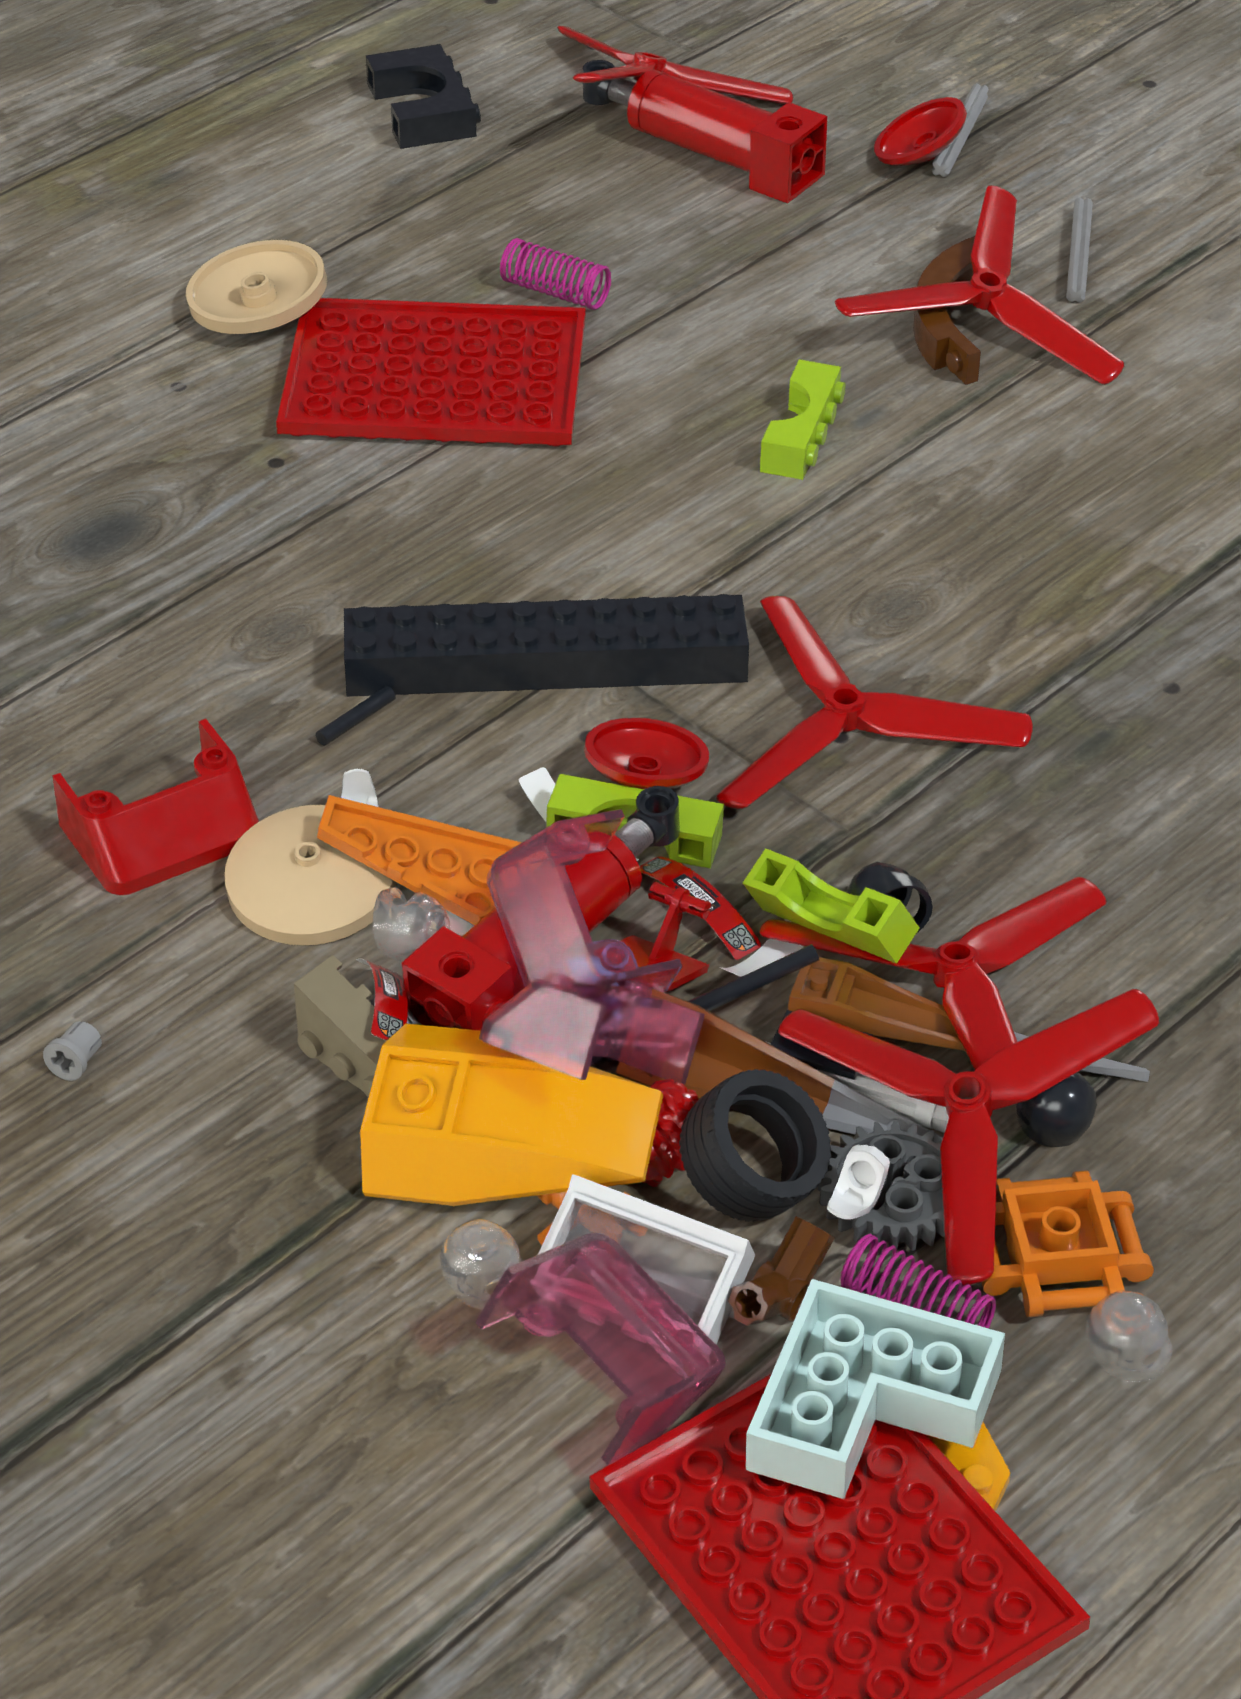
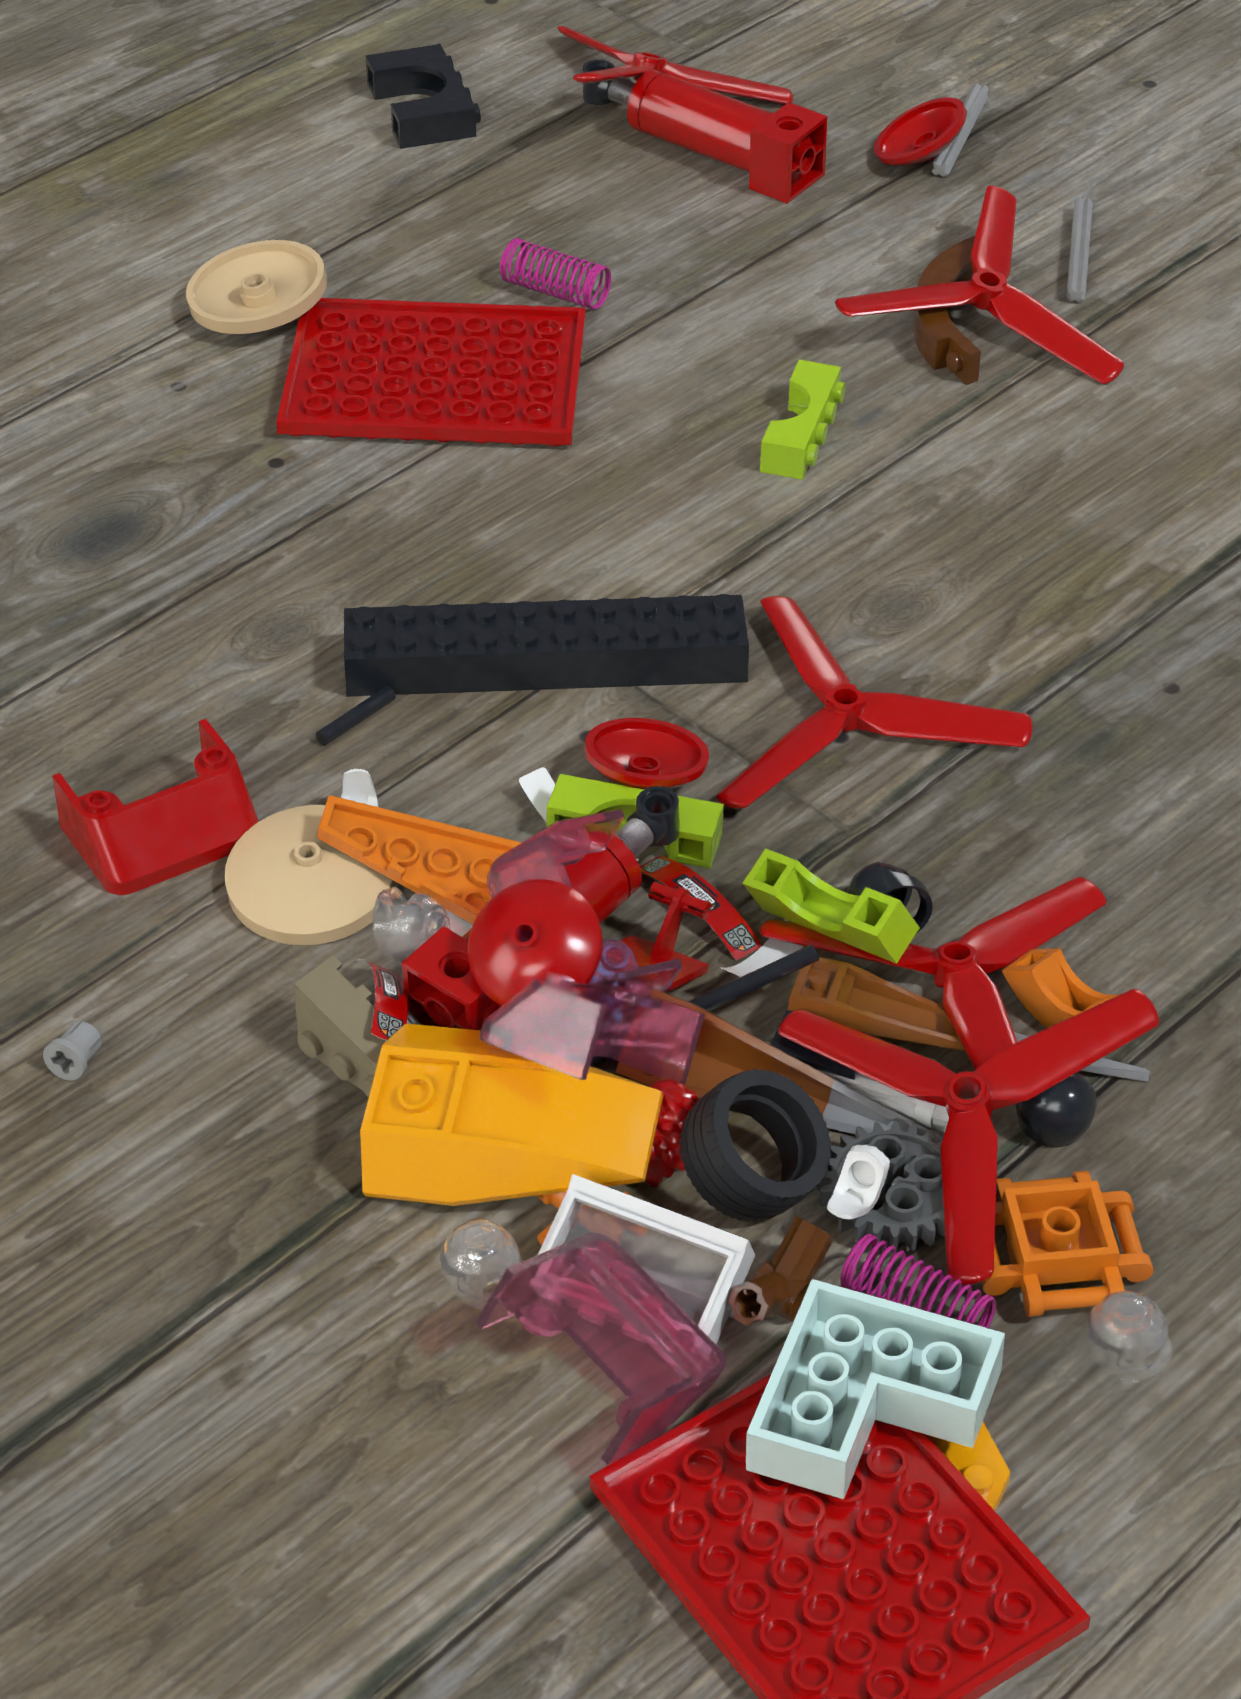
none -> red dish [468,879,603,1013]
none -> orange arch [1002,948,1120,1028]

